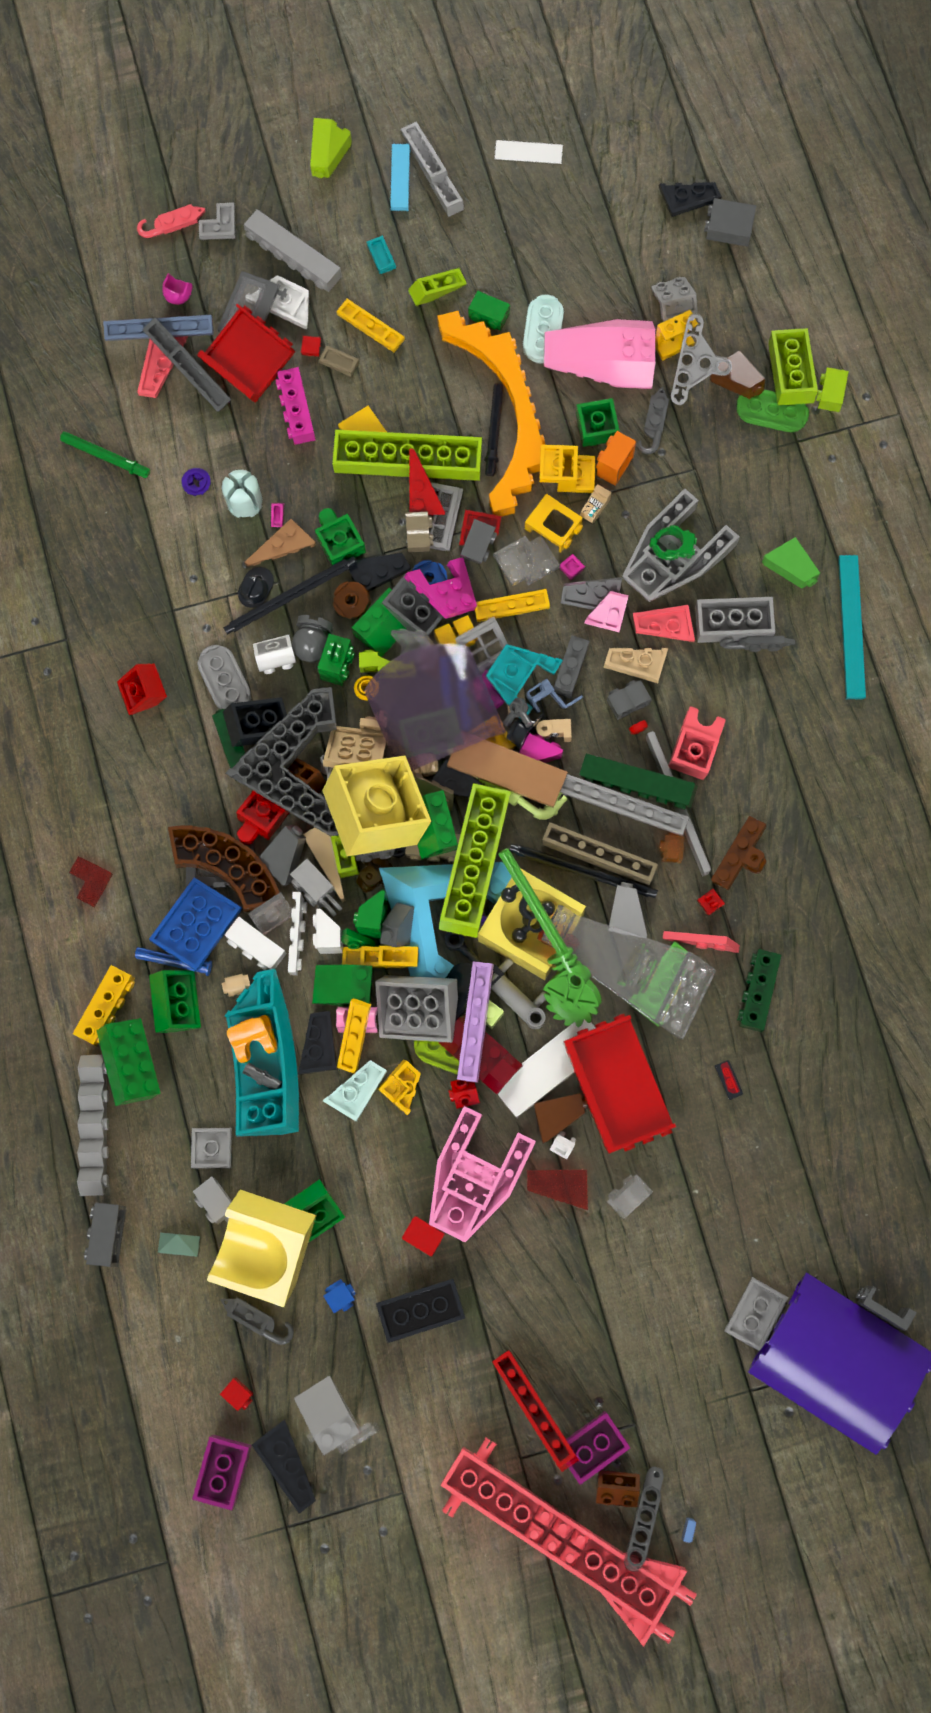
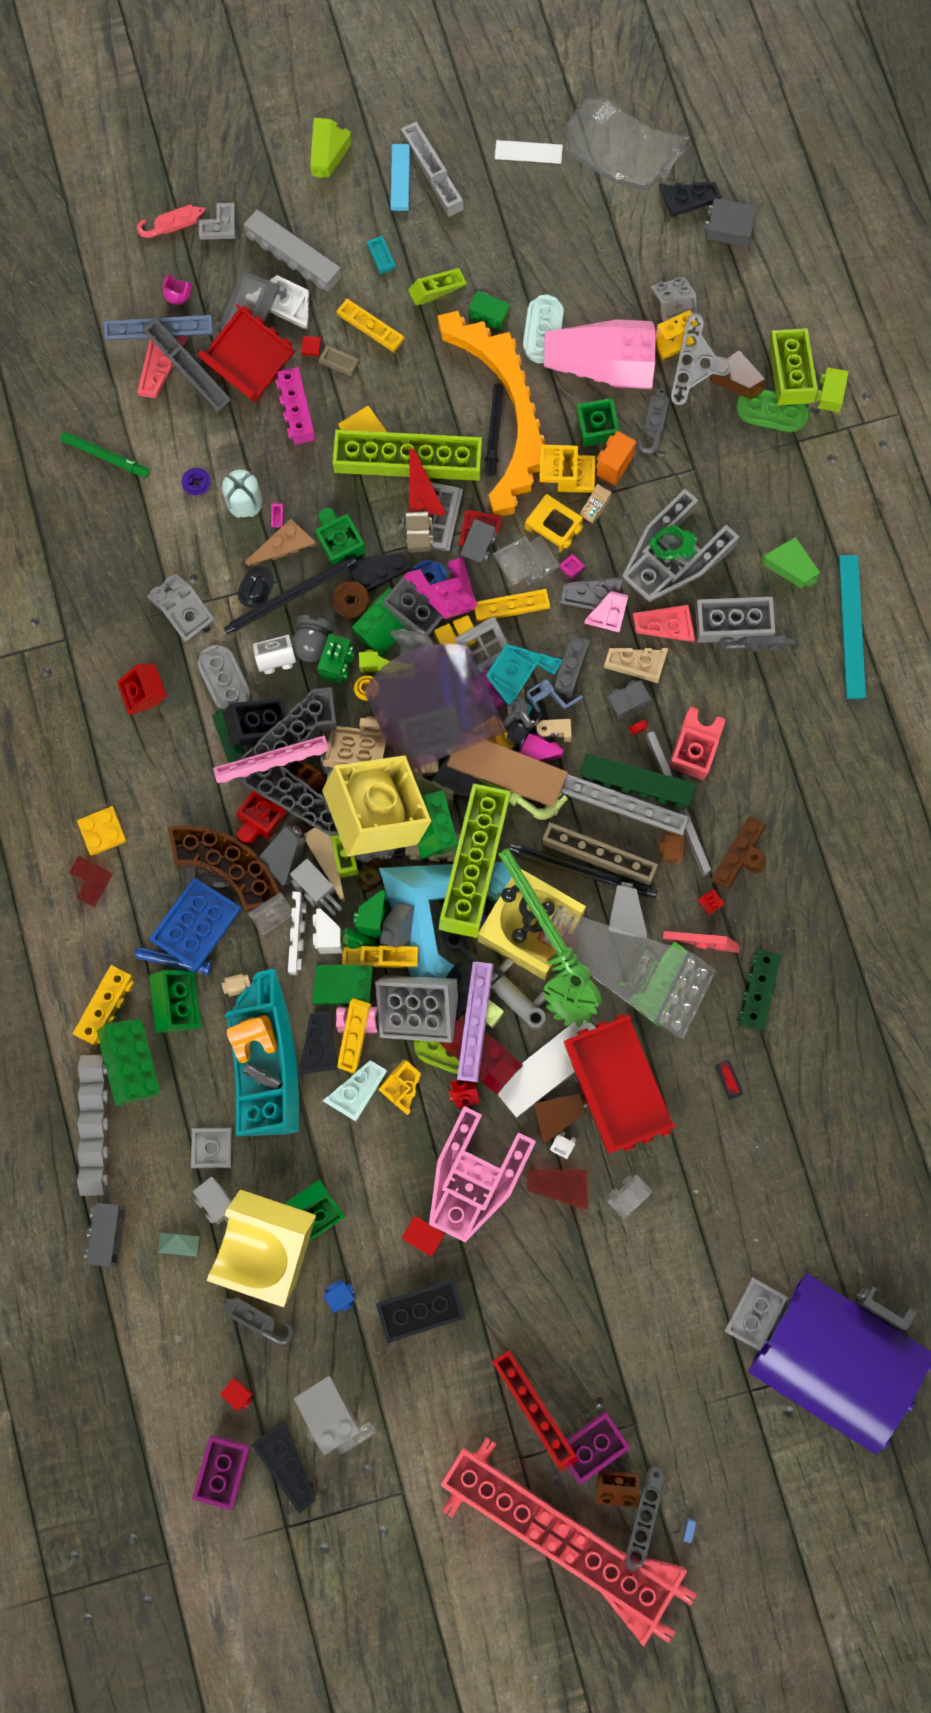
white brick [225,917,287,971] -> none
none -> yellow plate [77,806,127,856]
none -> light grey bracket [147,574,214,642]
none -> bright pink plate [213,736,329,783]
none -> clear windscreen [564,98,689,191]

